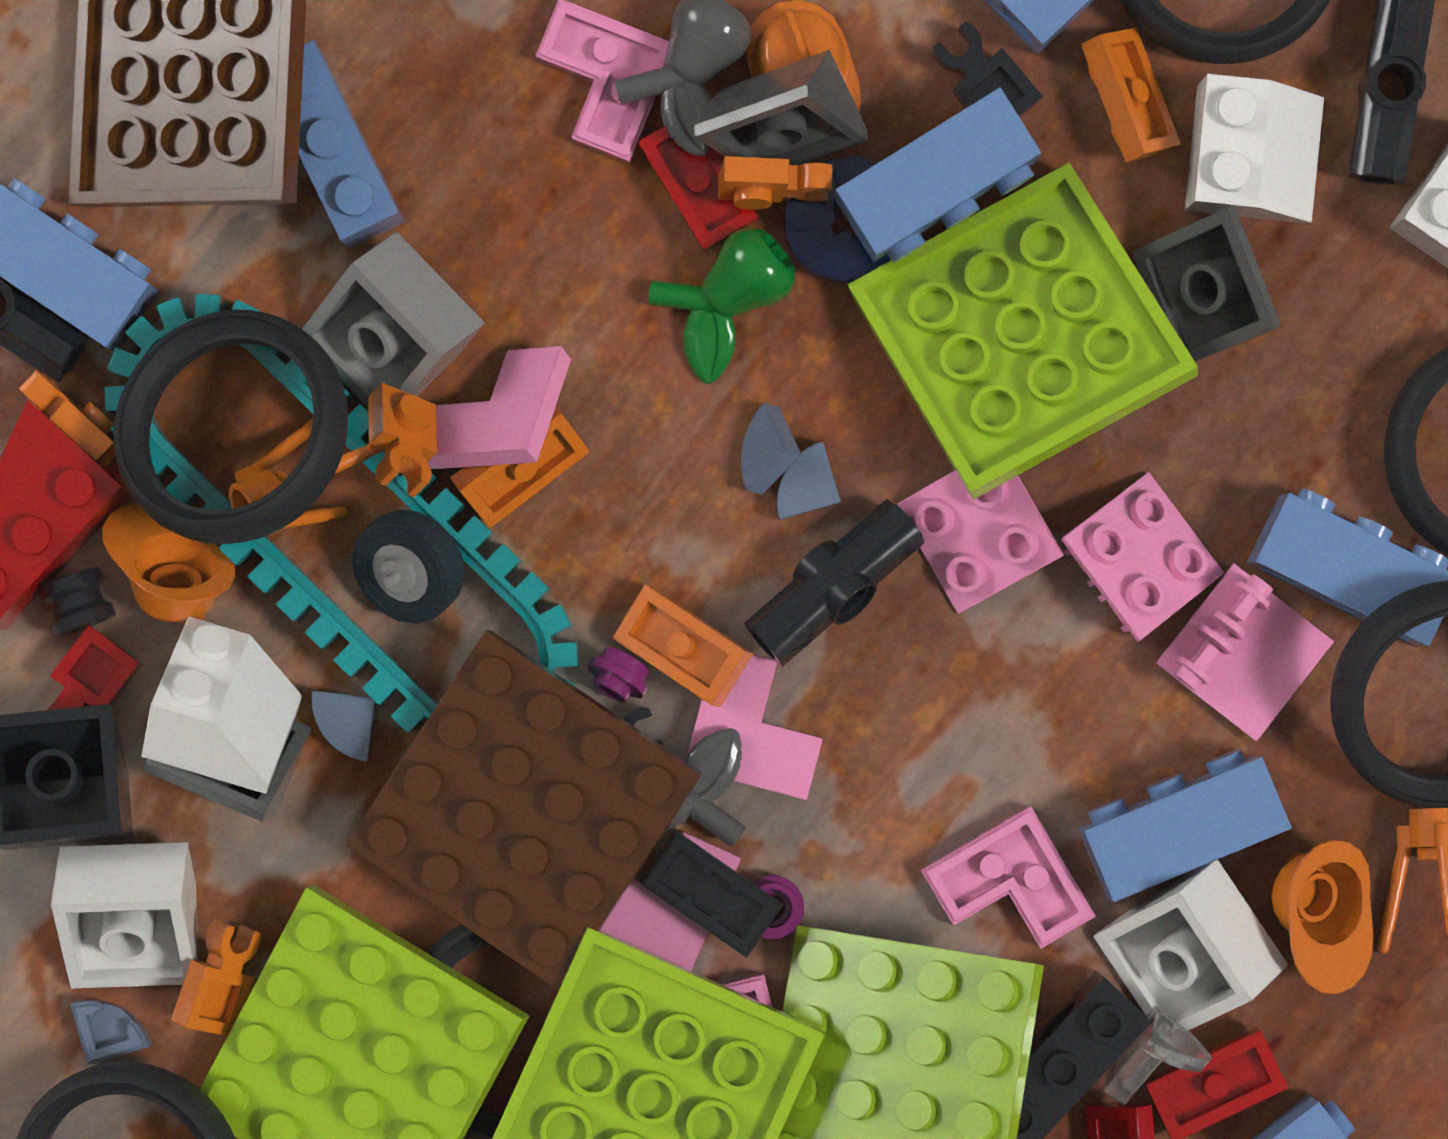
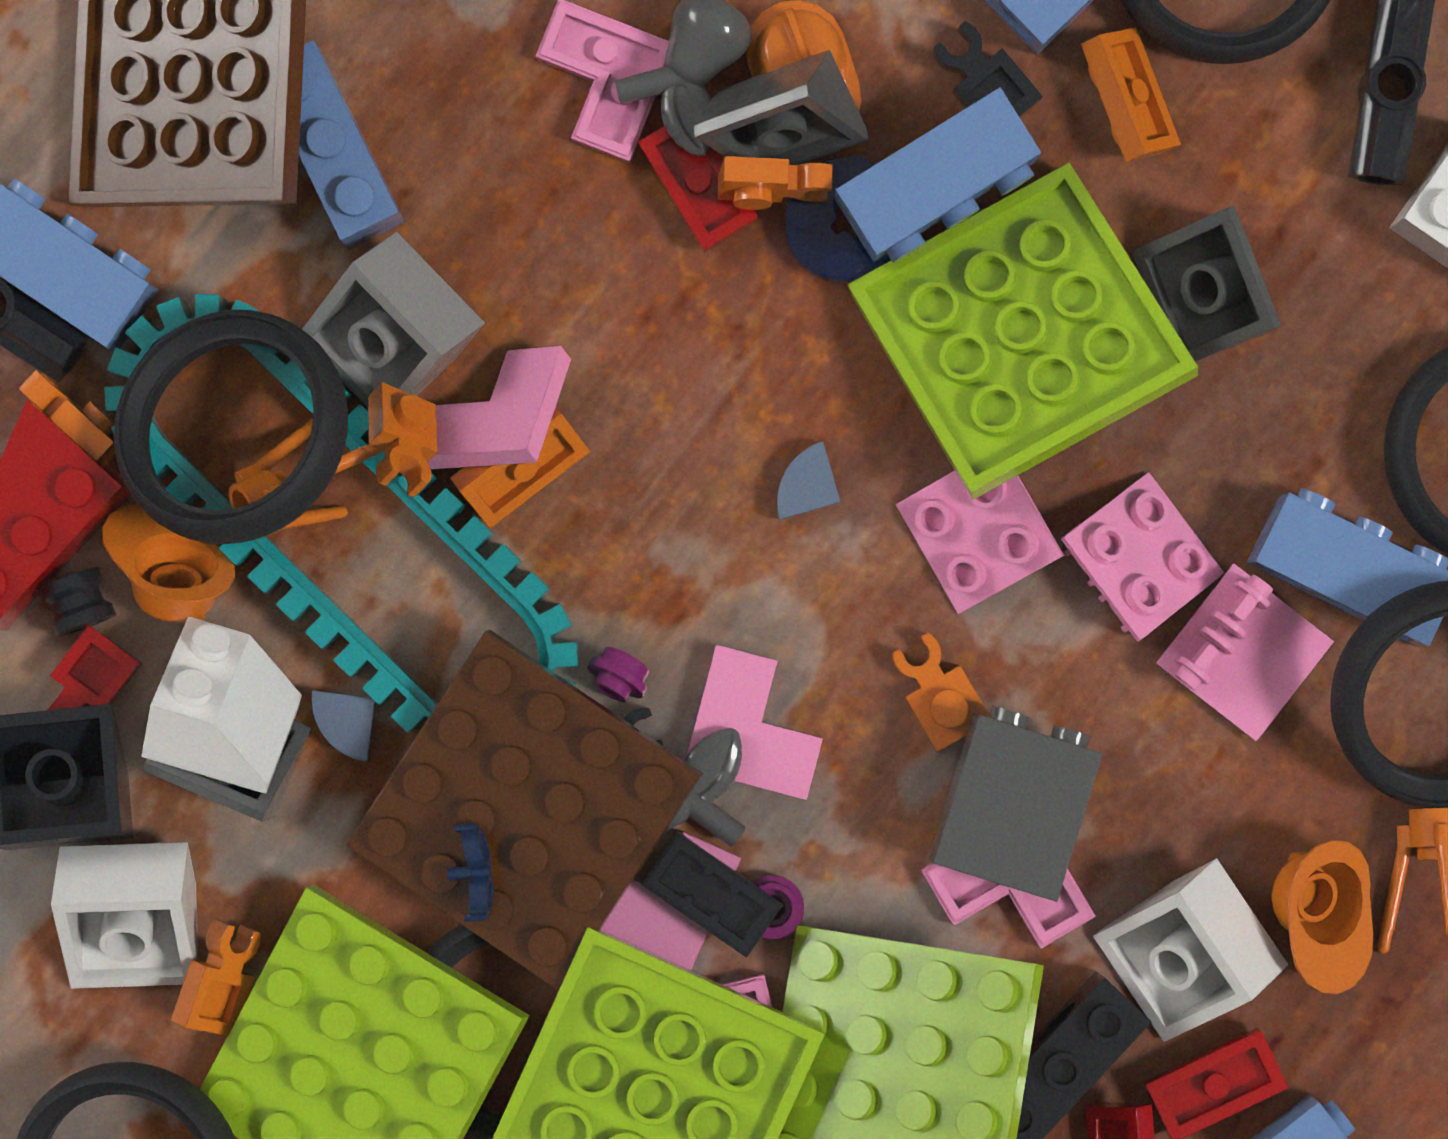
sand blue tile [70,999,153,1065] -> none
black wheel [352,509,465,624] -> none
orange plate [612,584,754,707] -> none
green piece [648,227,796,384] -> none
sand blue tile [741,403,801,495] -> none
black piece [744,499,925,667] -> none
medium blue brick [1078,749,1292,902] -> none
clear tile [1103,1005,1212,1105] -> none
white slope [1184,74,1324,224] -> none
none -> dark blue piece [447,822,494,922]
none -> orange plate [892,632,989,752]
none -> dark grey brick [928,705,1103,902]

